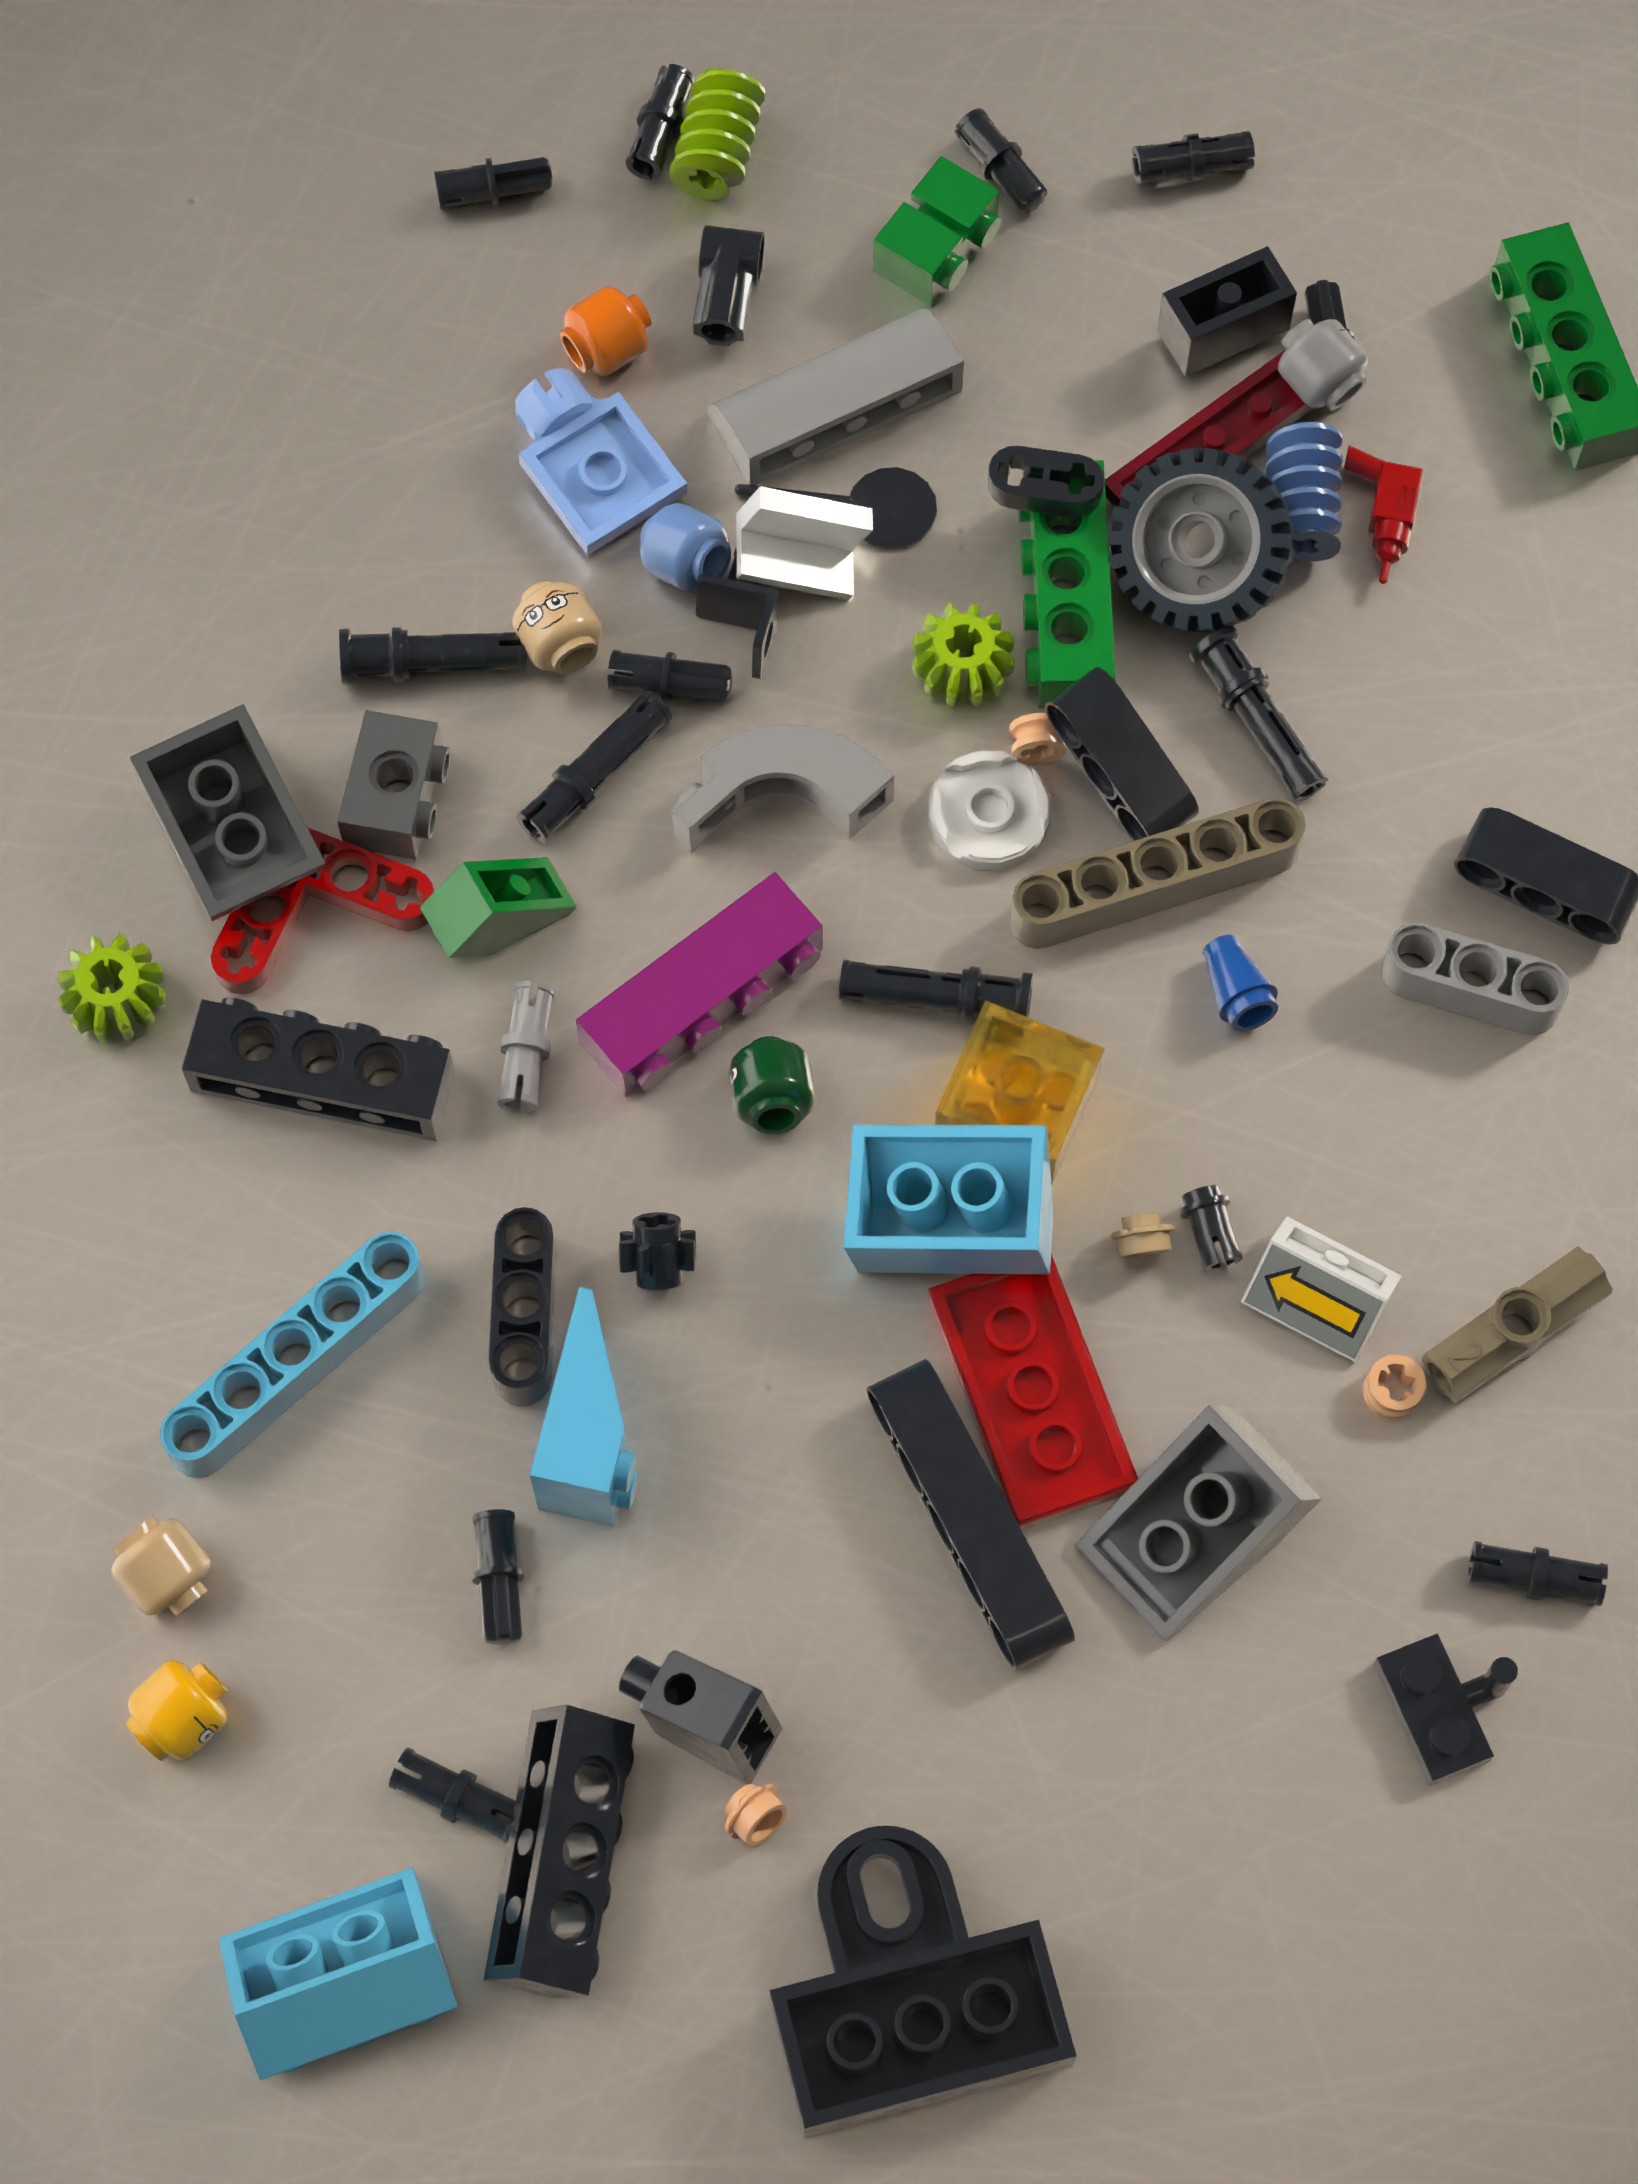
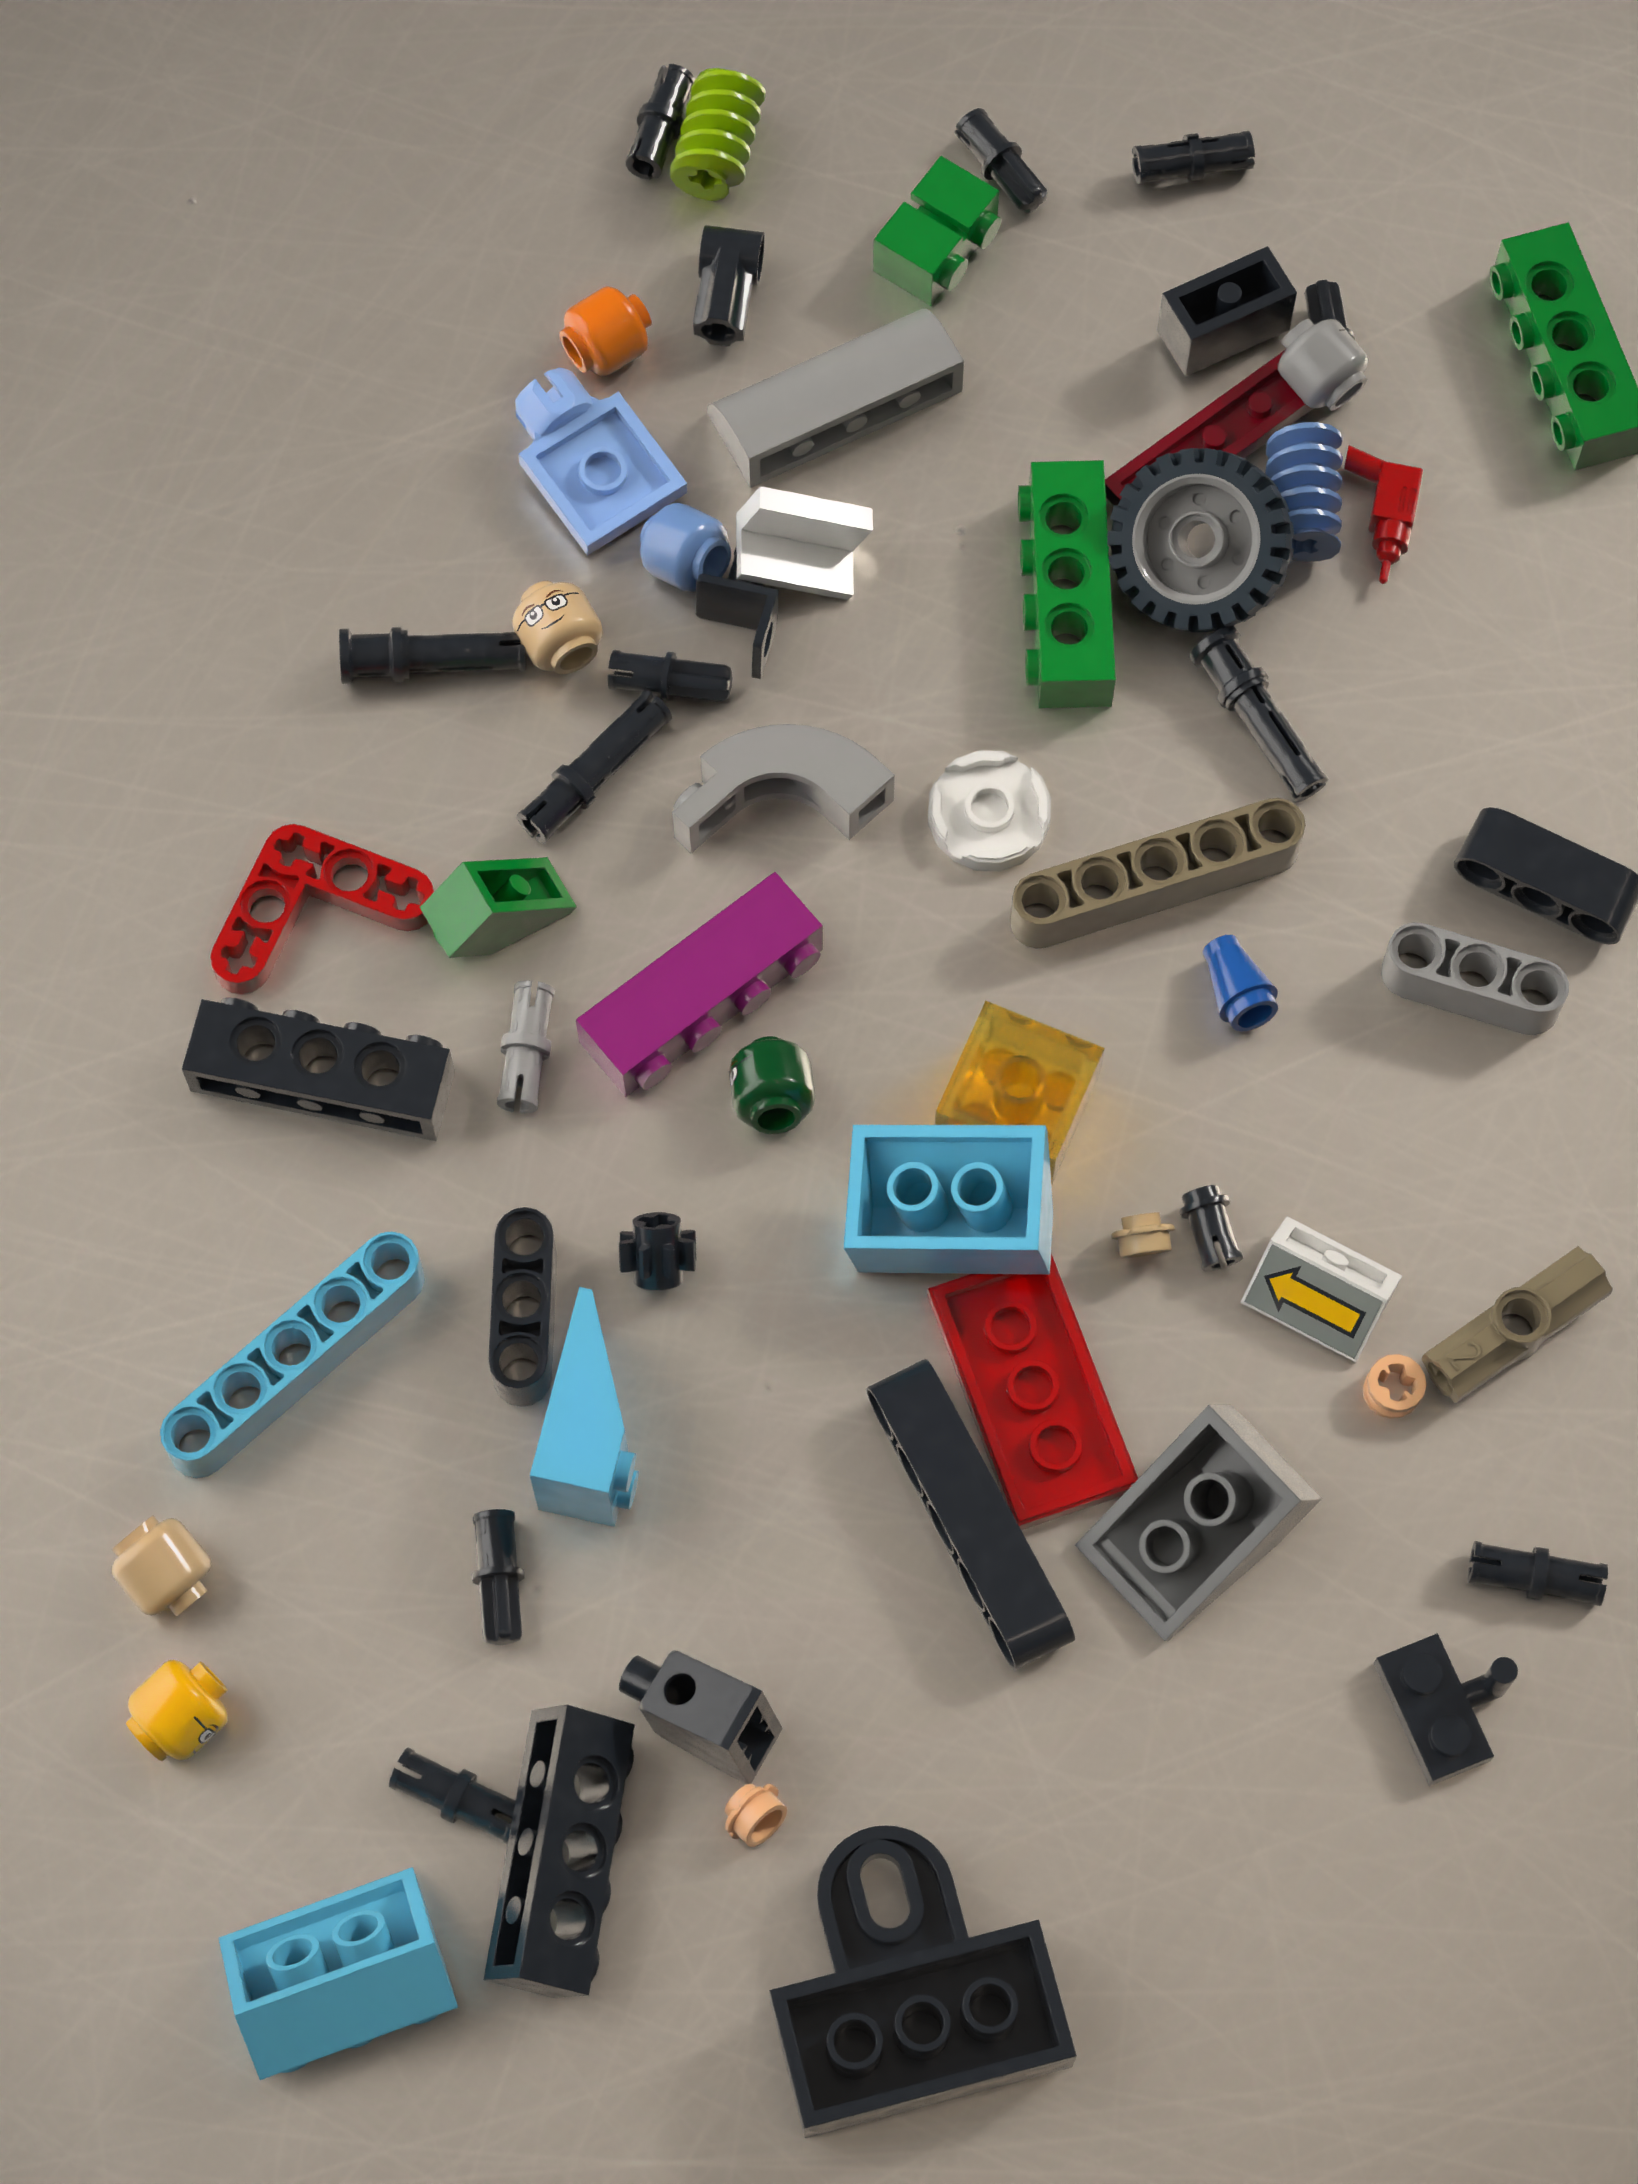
lime gear [57,933,166,1044] -> none
dark grey slope [130,704,326,921] -> none
dark grey brick [337,710,451,860] -> none
black axle [434,157,553,210] -> none
black piece [734,467,937,550] -> none
black pin [839,959,1033,1030] -> none
lime gear [912,601,1015,708] -> none
black beam [988,446,1104,518] -> none
light nougat bush [1009,713,1067,765] -> none
black beam [1045,667,1199,841] -> none

